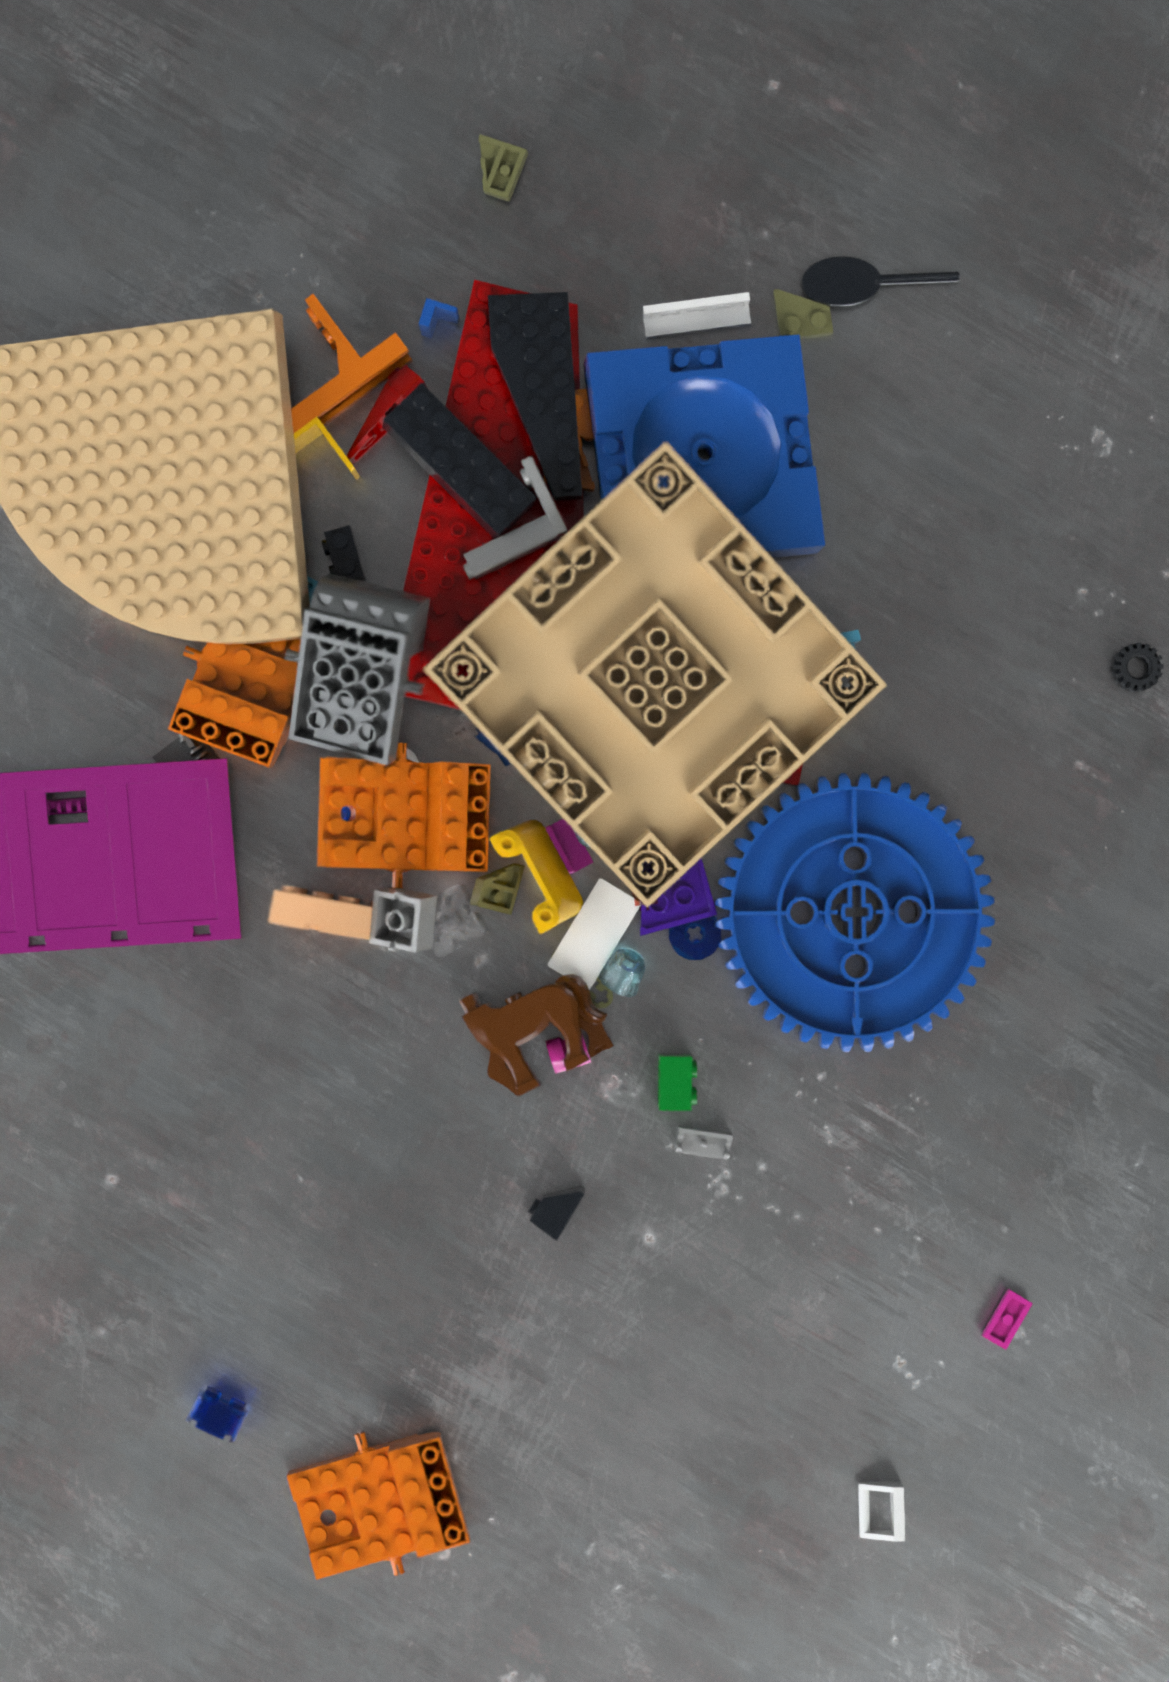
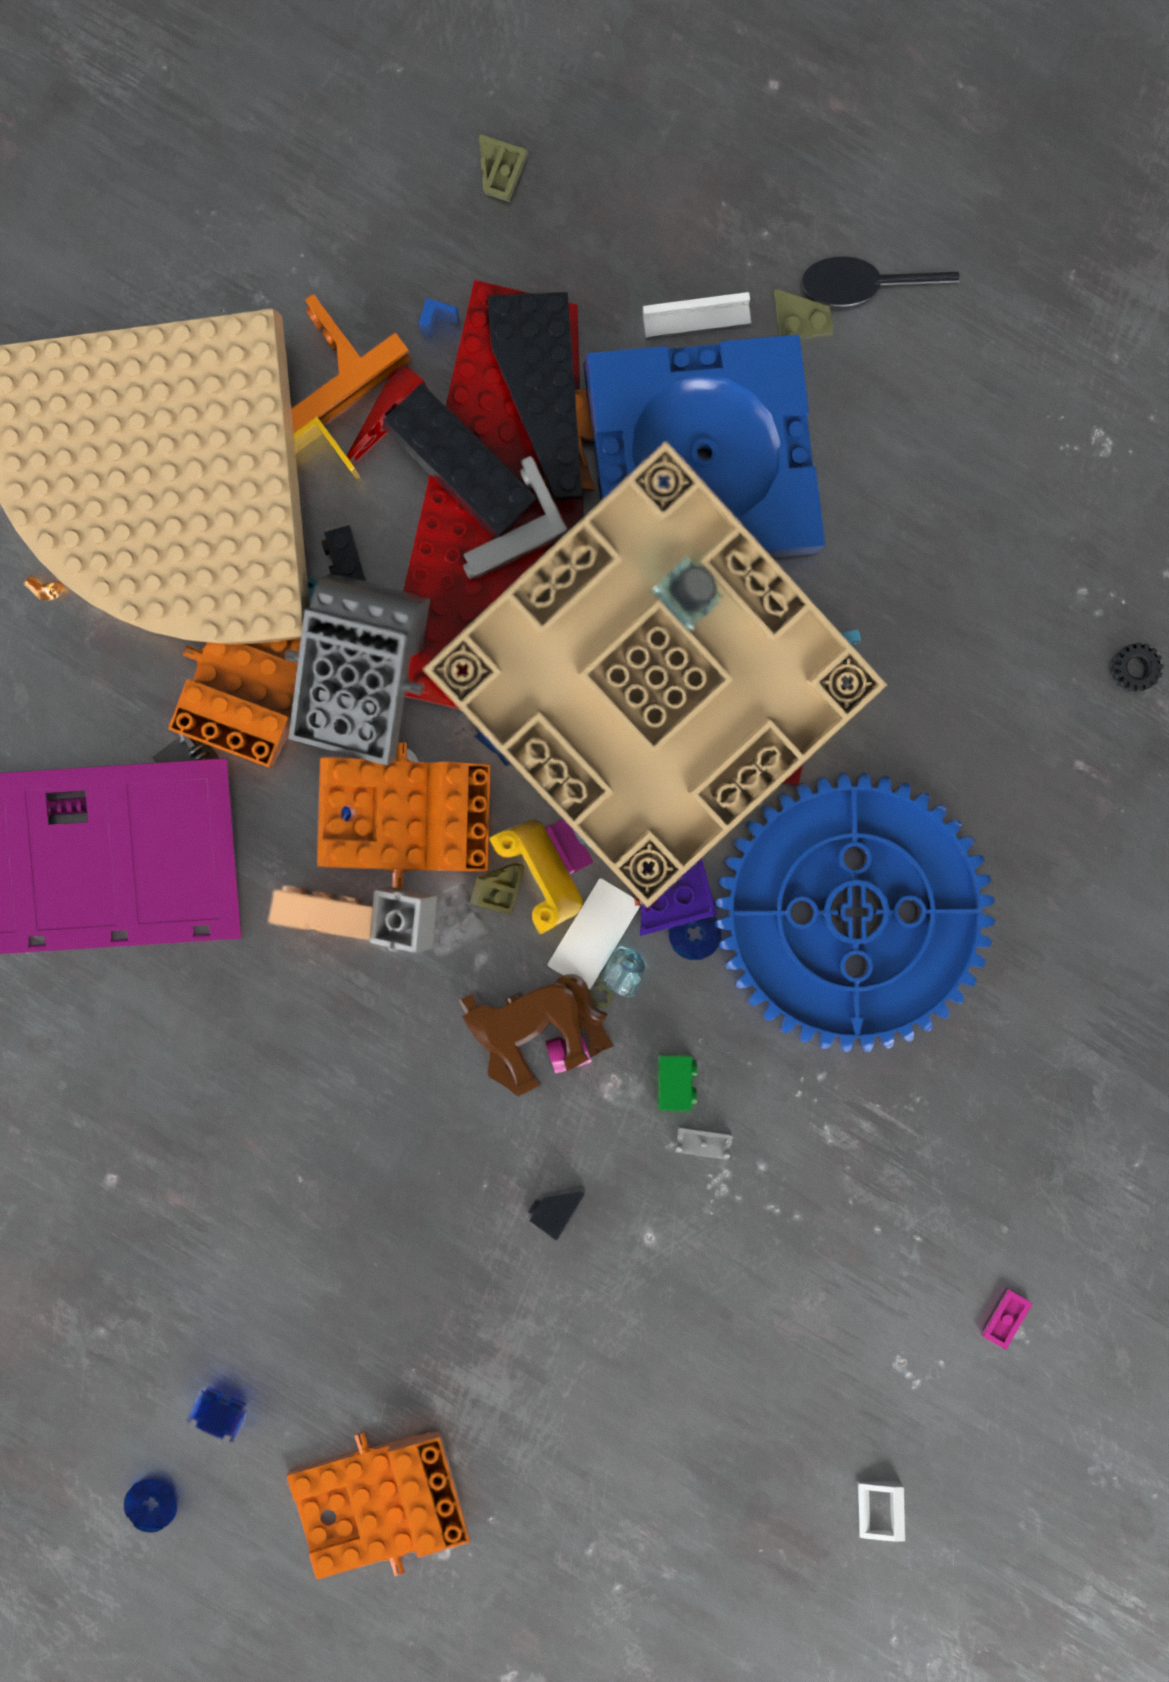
none -> clear orange arm [23,575,64,601]
none -> clear blue plate [124,1476,179,1533]
none -> piece [651,556,722,631]

